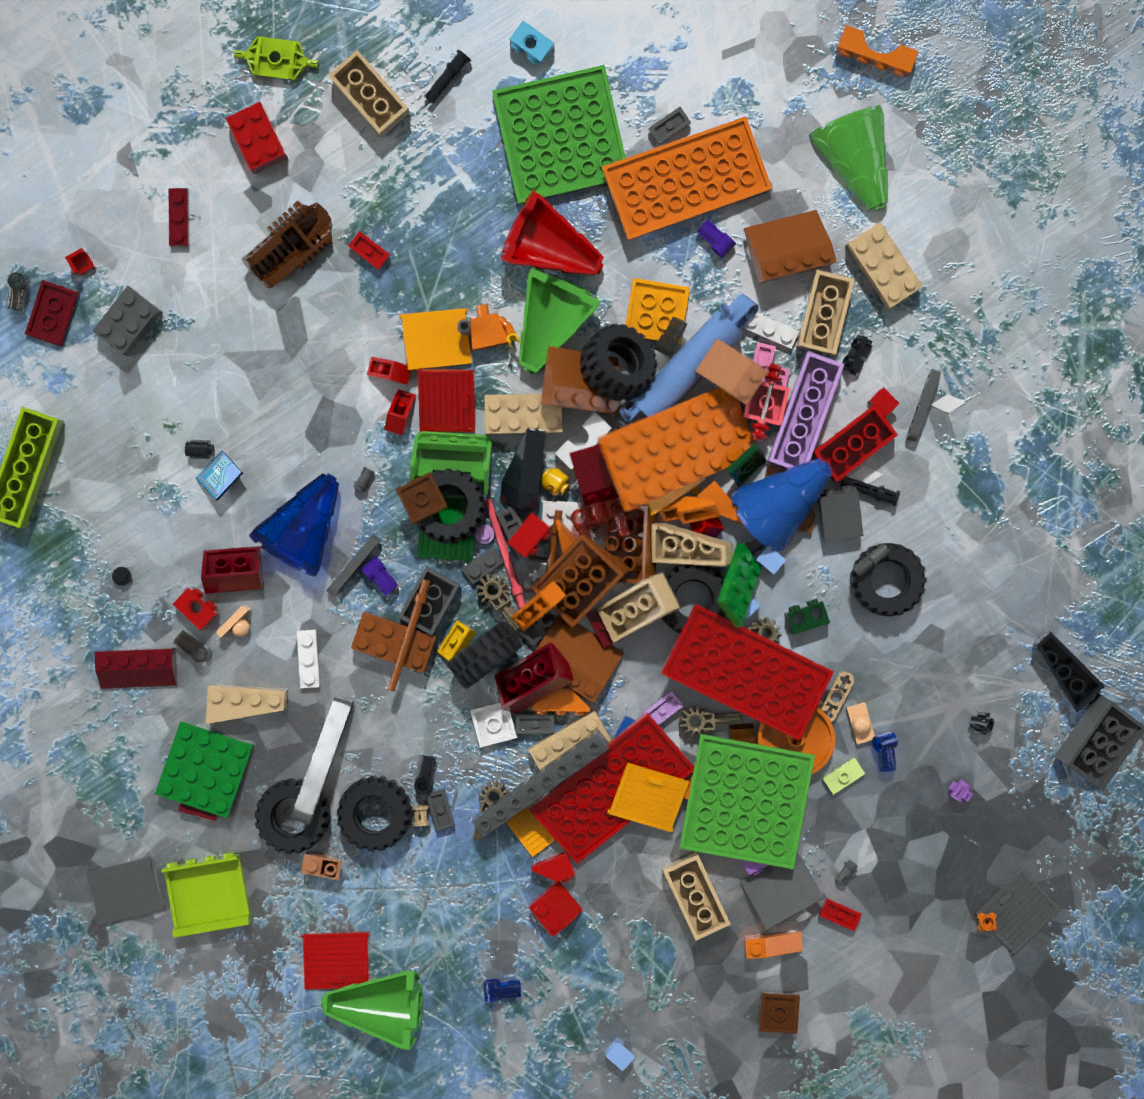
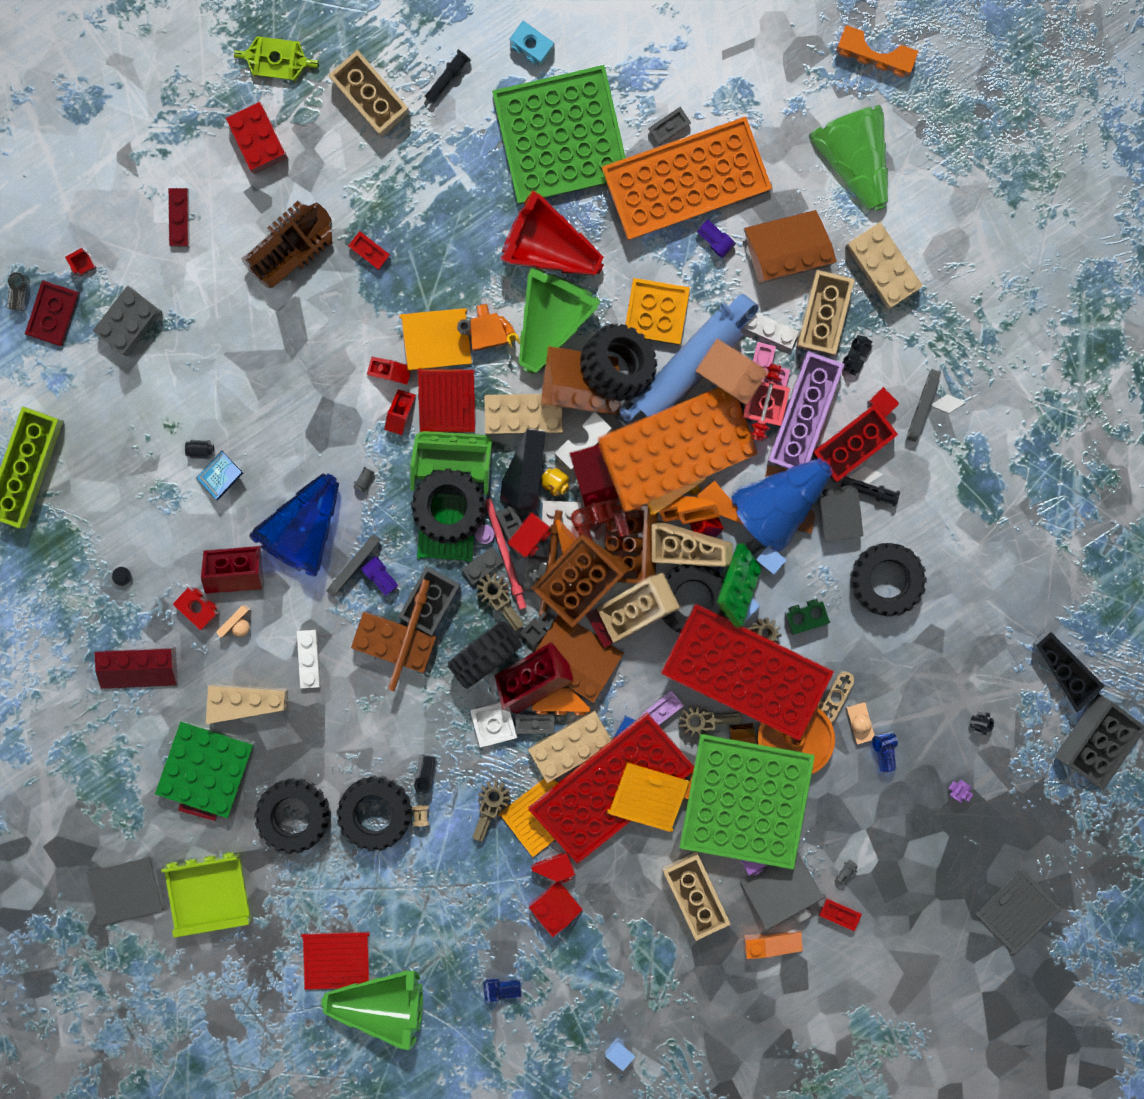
clear smoke piece [173,630,212,662] -> none
beam [291,695,354,825] -> none
nougat slope [301,851,342,880] -> none
reddish brown plate [395,472,448,525] -> none
dark grey plate [426,788,455,831] -> none
yellow slope [437,620,476,661] -> none
dark grey brick [472,729,609,837] -> none
orange slope [511,581,566,631] -> none
clear smoke piece [654,316,687,358] -> none
dark green plate [726,443,767,486] -> none
reddish brown plate [759,991,800,1034] -> none
yellowish green plate [822,757,865,795] -> none
dark grey axle [854,544,890,575] -> none
orange plate [977,912,997,932] -> none

